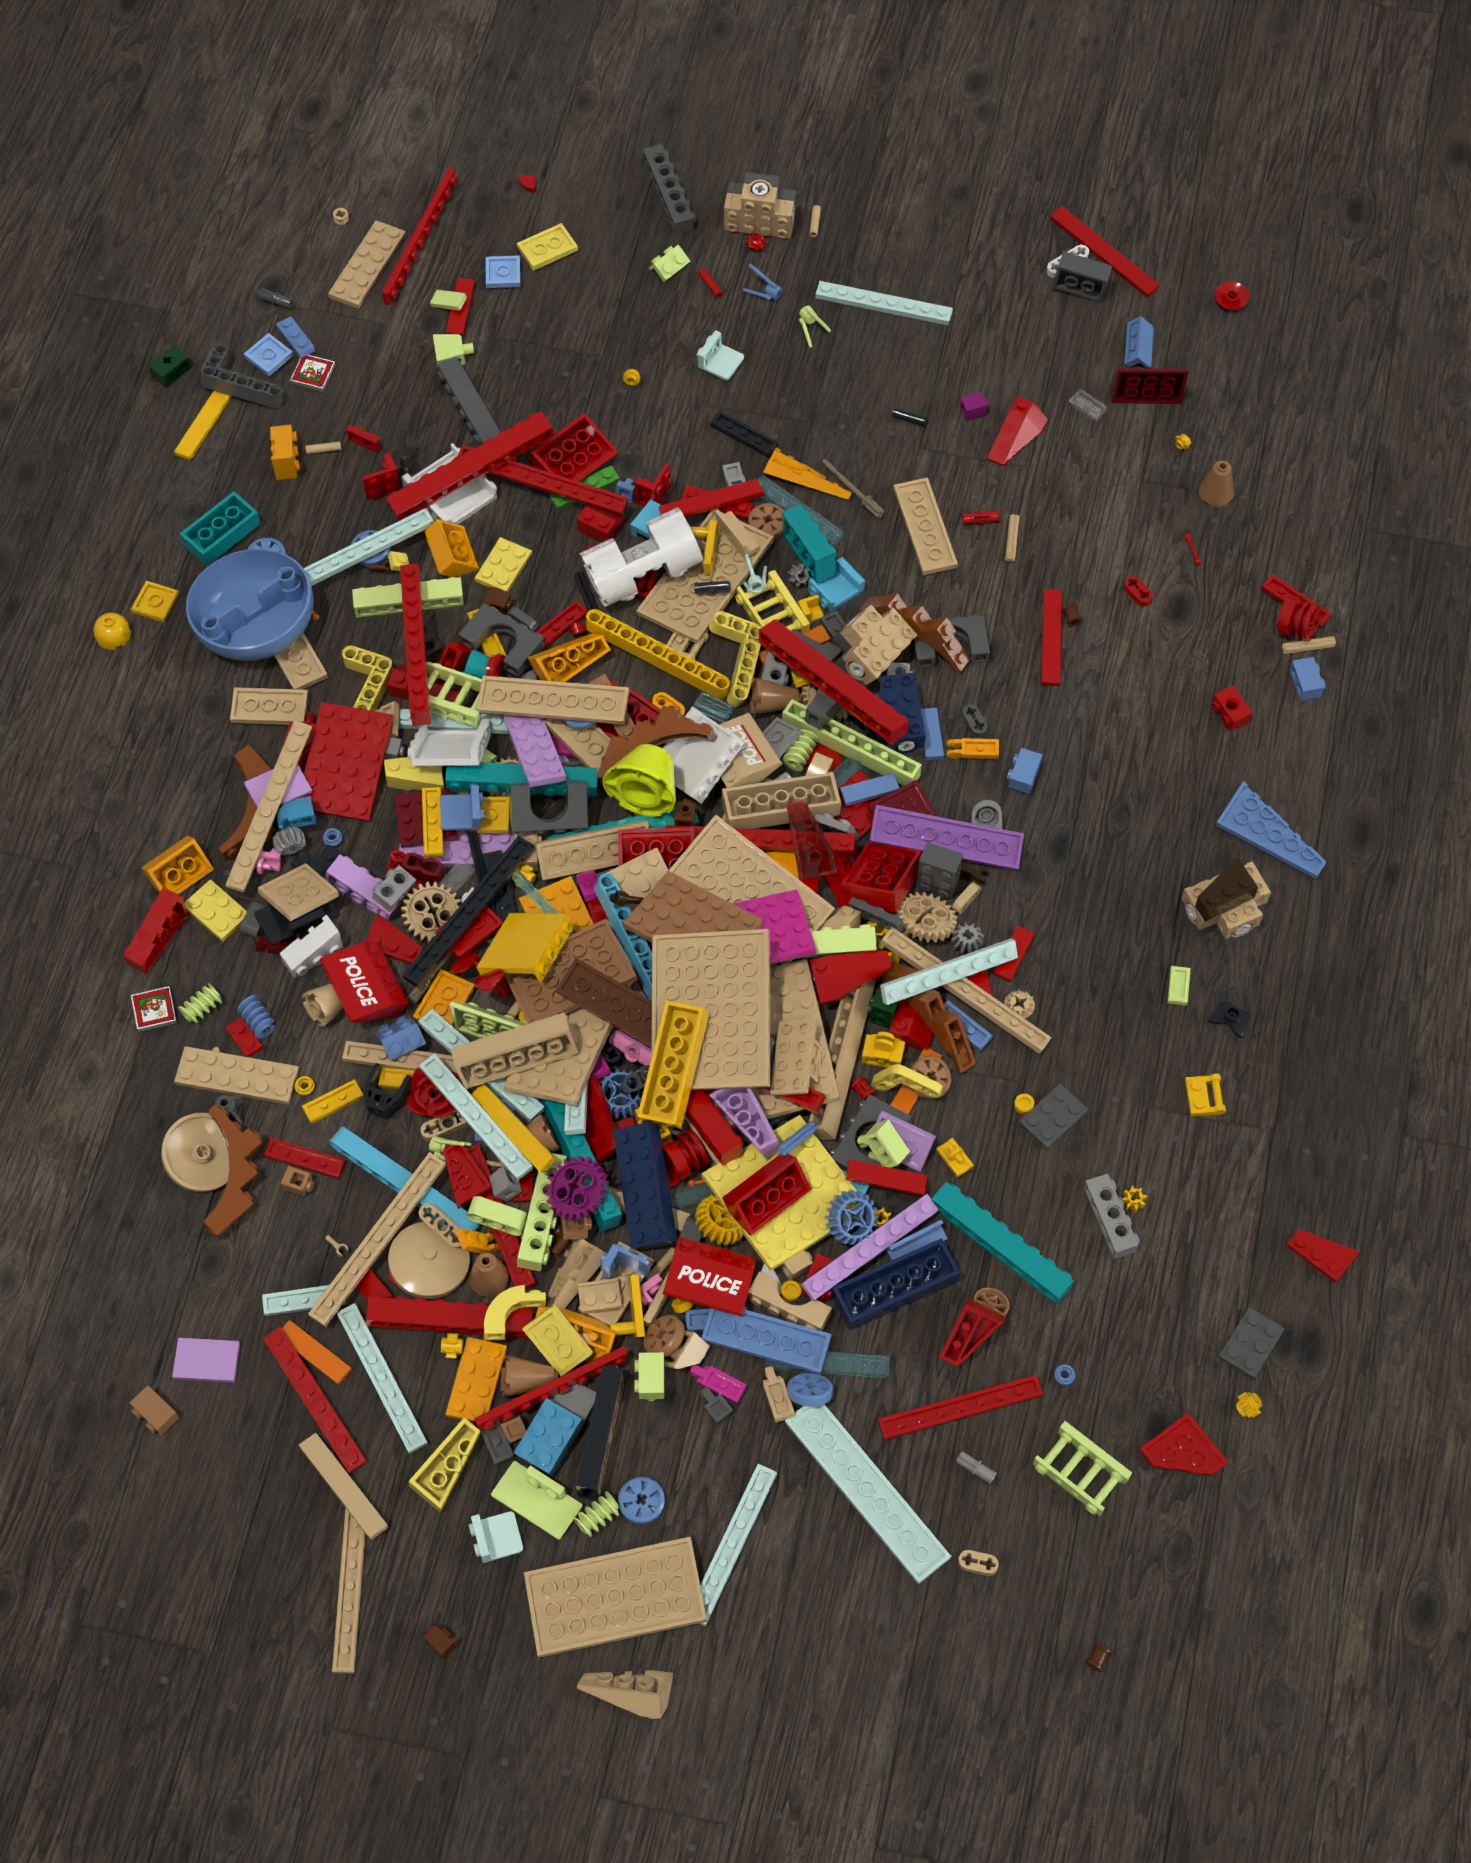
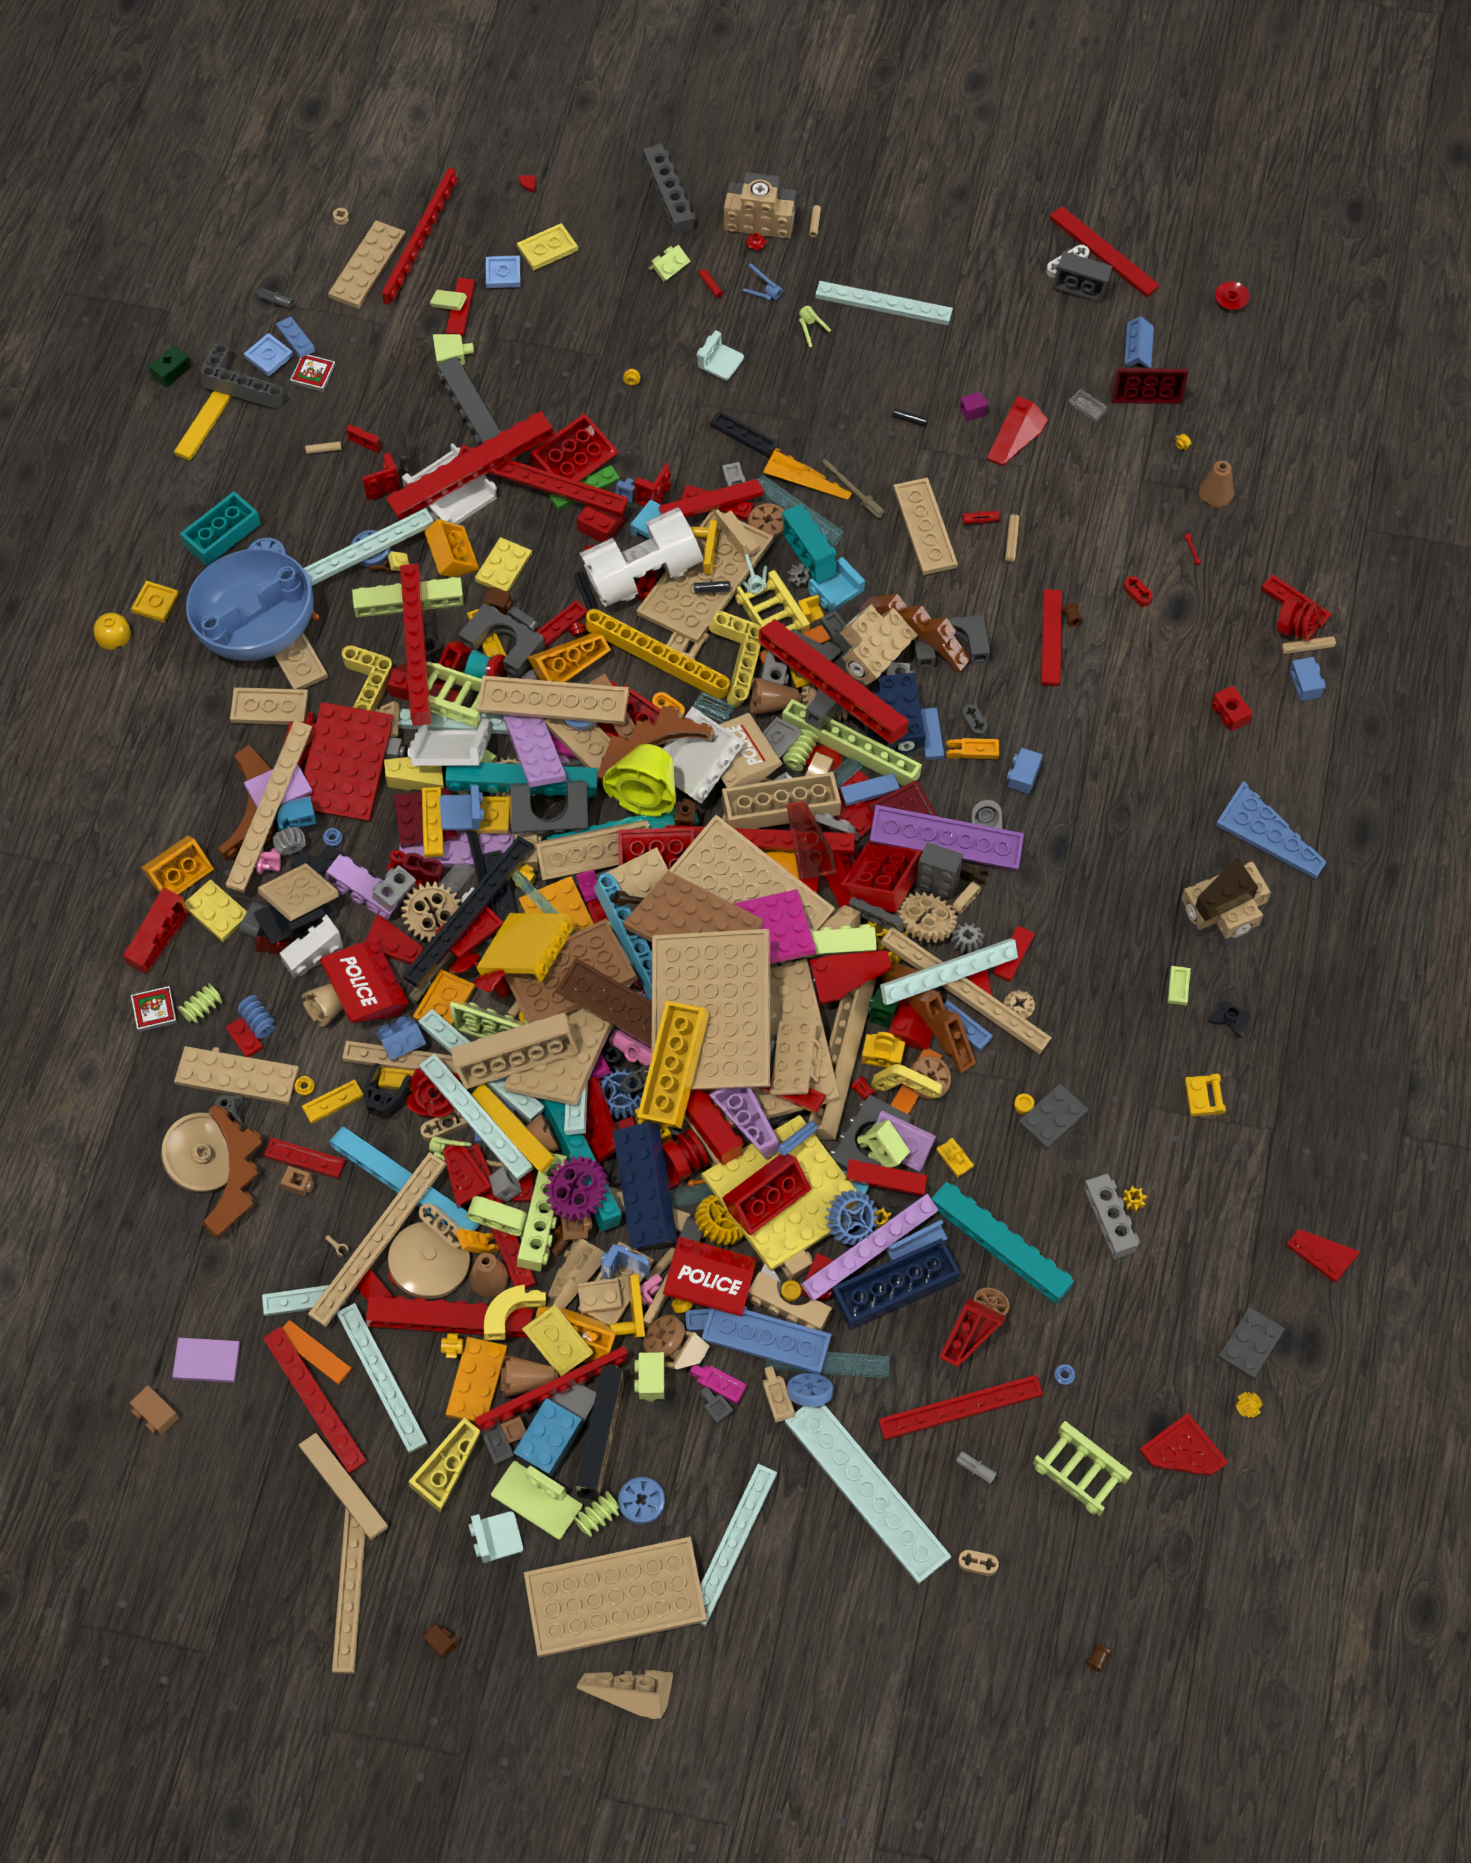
light orange wedge [270,425,300,480] -> none

